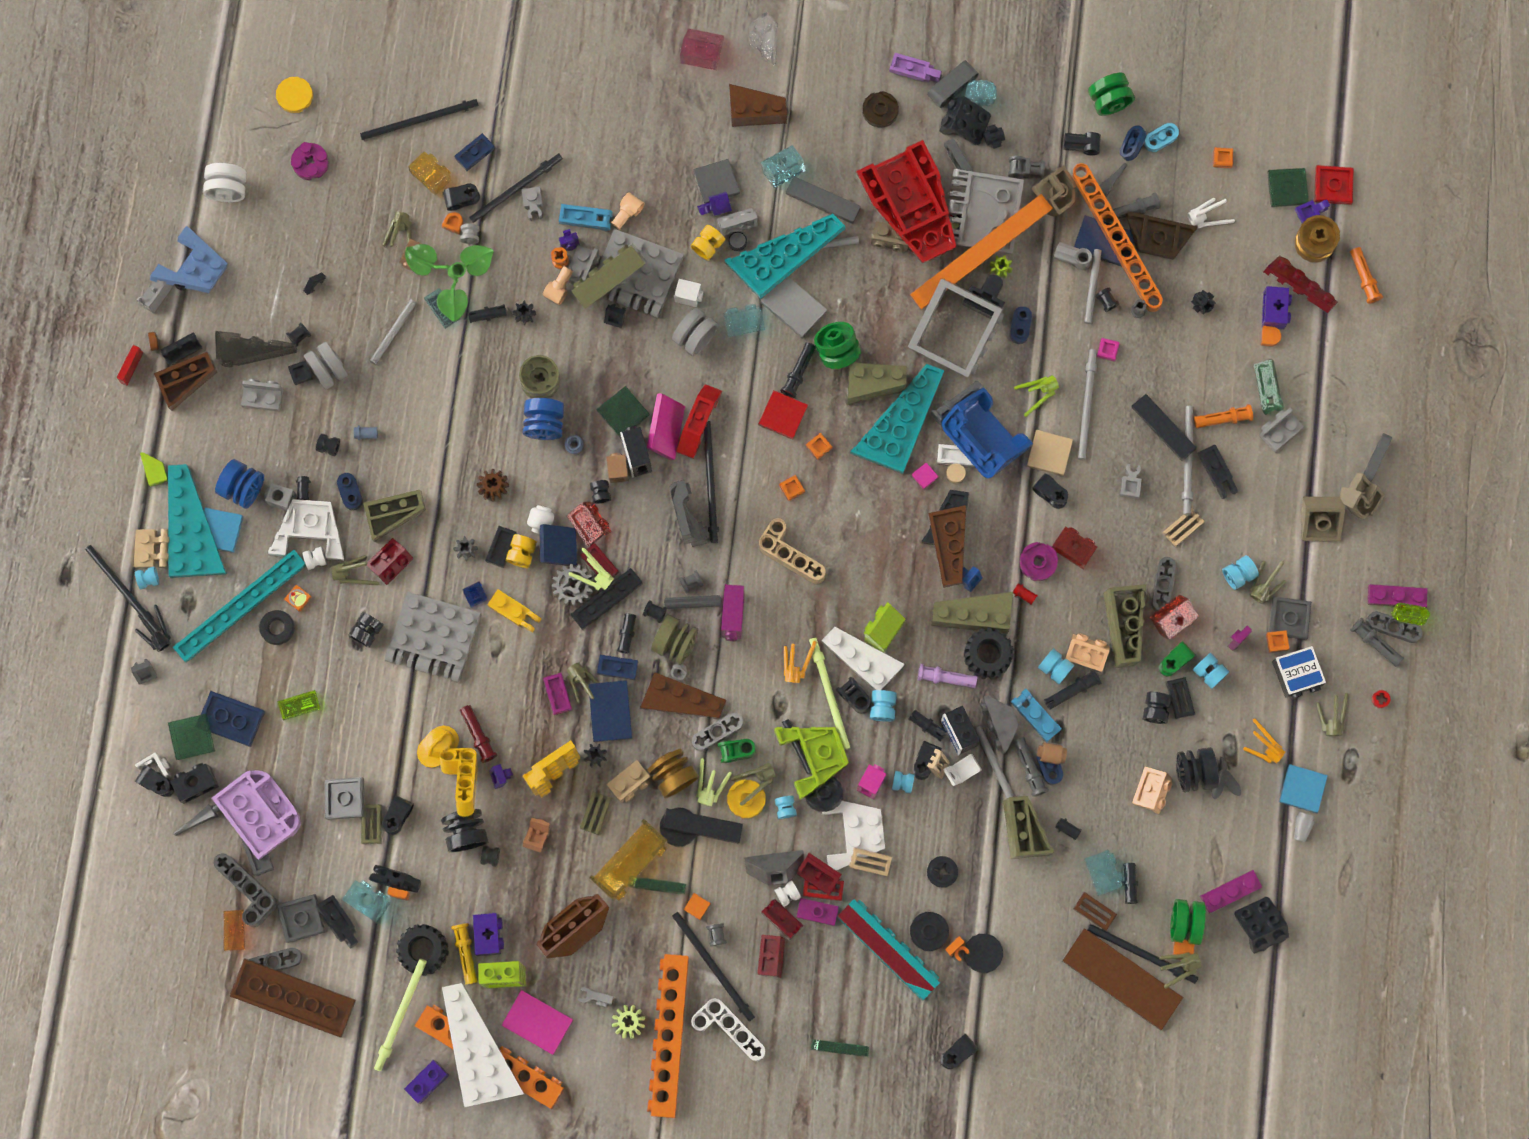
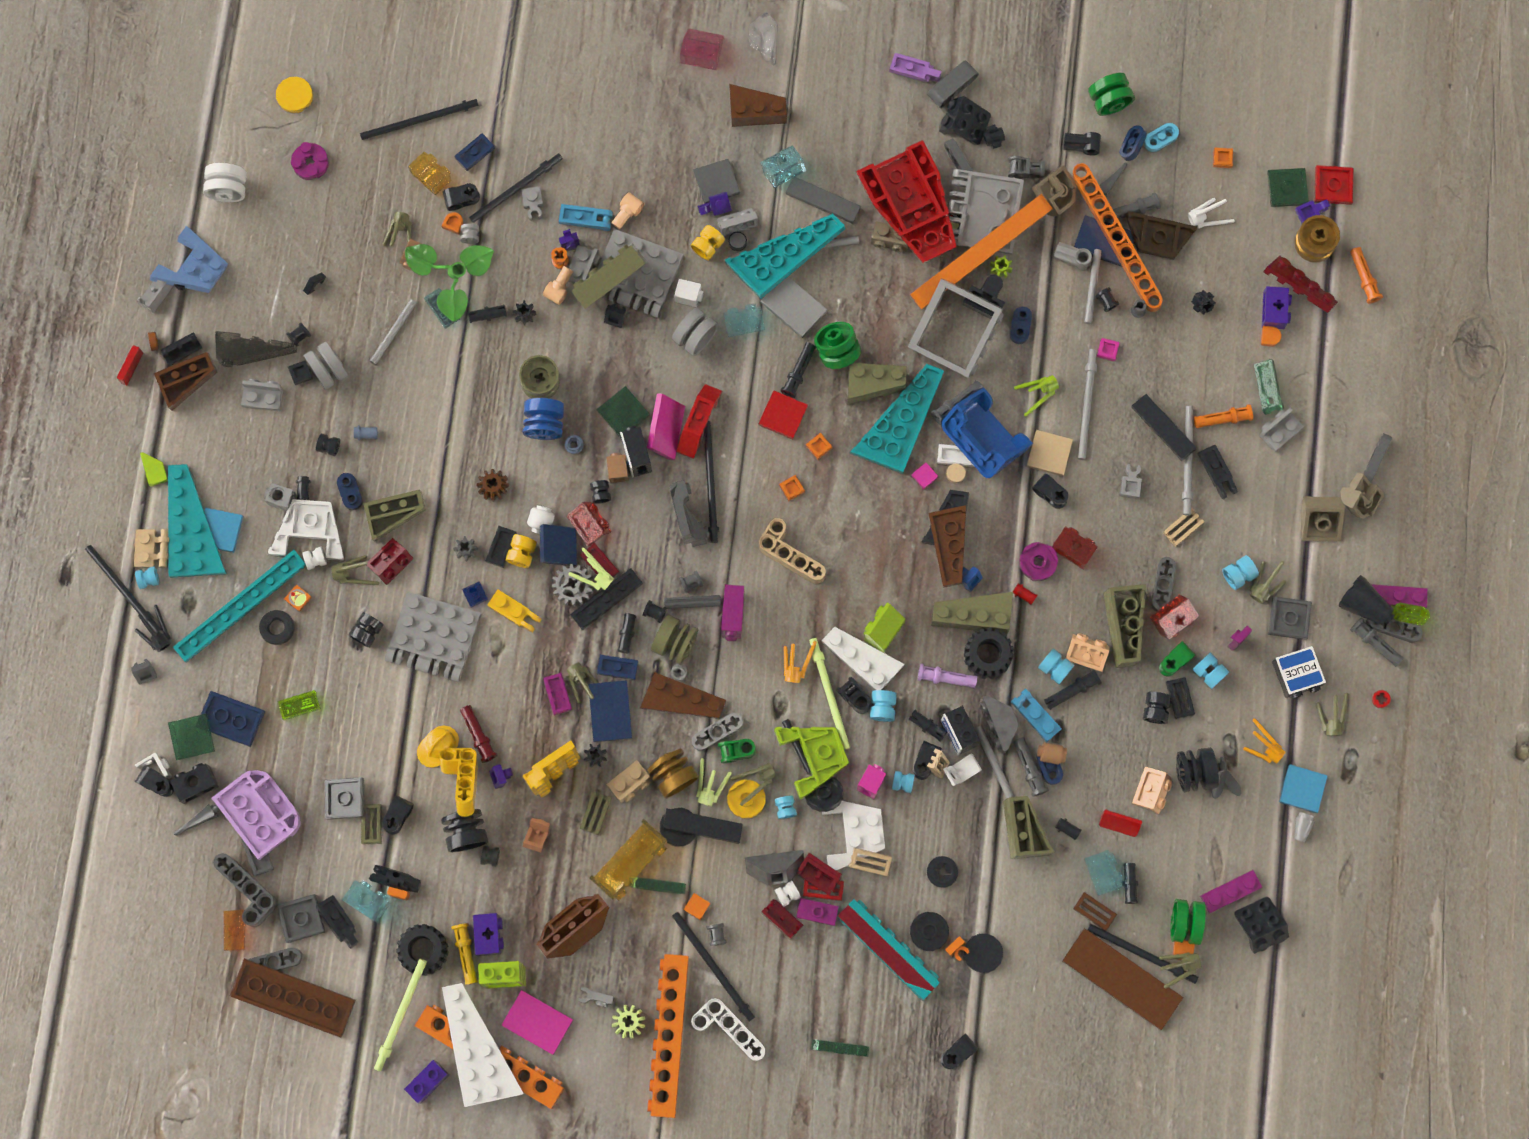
blue wheel [215,459,265,509] -> none
dark red hinge [757,935,785,978] -> none
dark brown tile [862,91,899,128] -> none
clear light blue gear [965,79,997,107] -> none
orange tile [1266,630,1290,653] -> none
none -> red slope [1099,810,1142,837]
none -> black cone [1338,575,1395,625]

